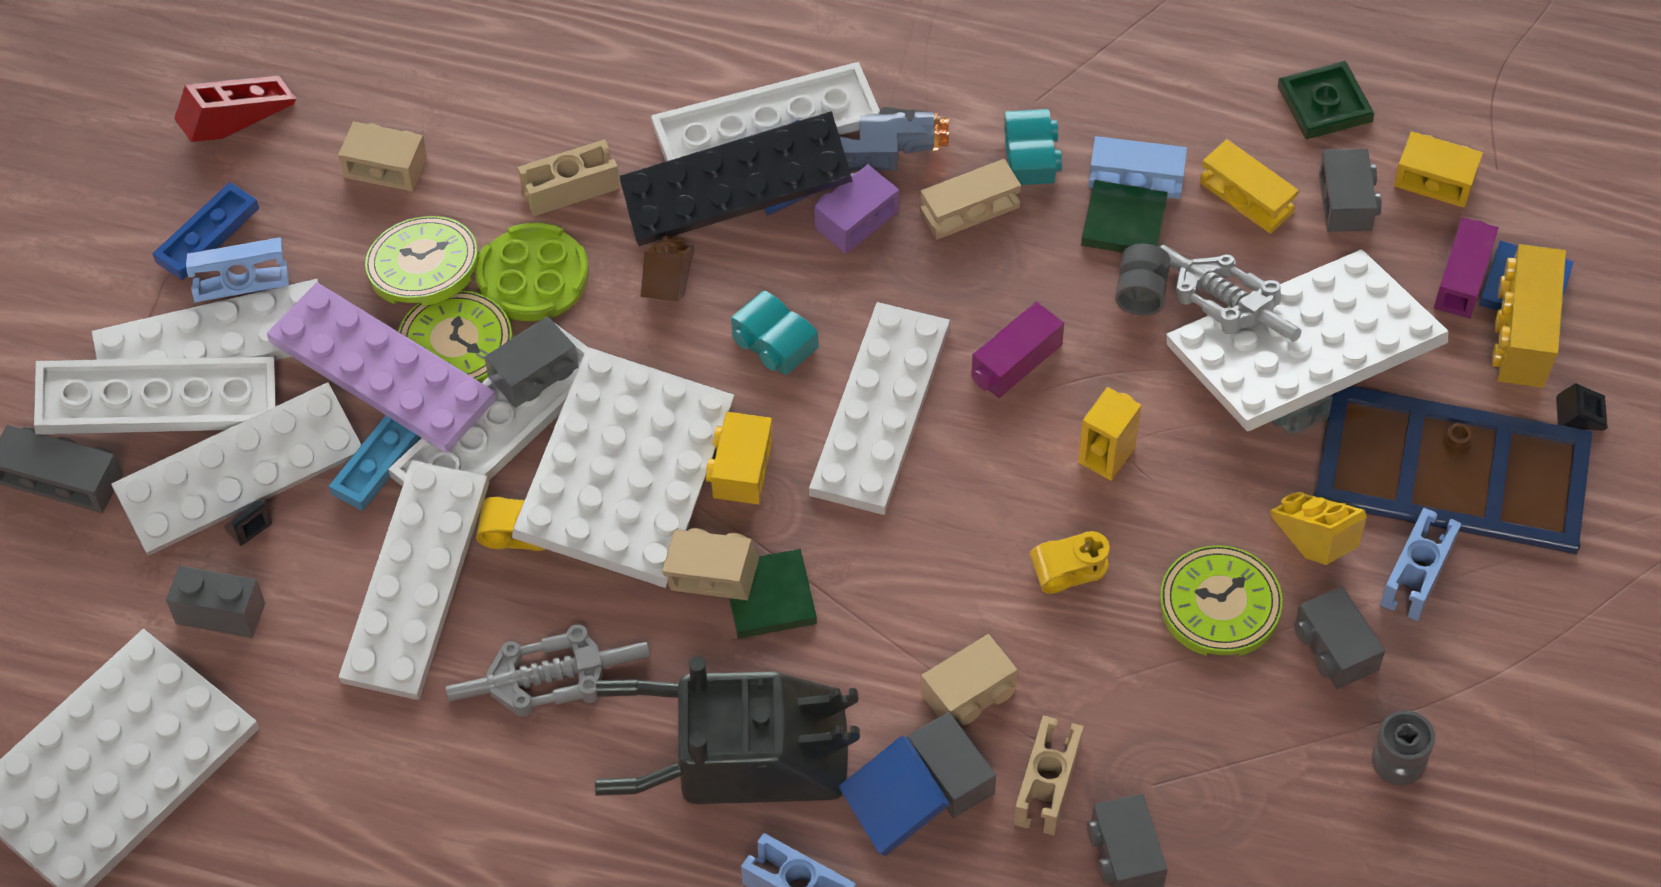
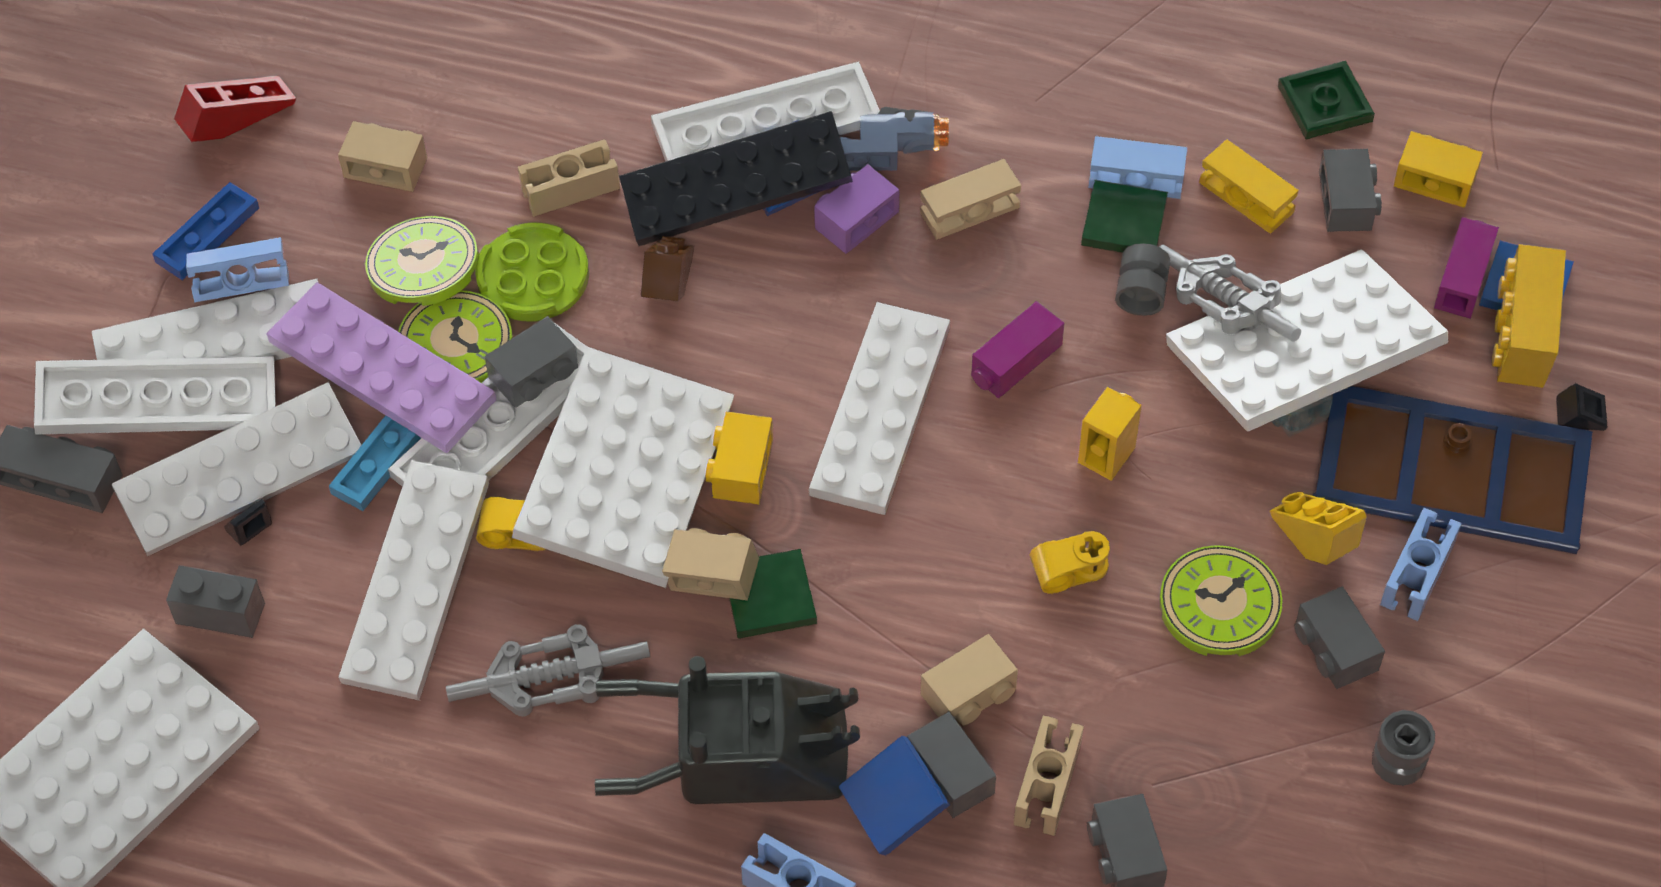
teal brick [731,290,819,375] -> none
teal brick [1004,109,1062,185] -> none

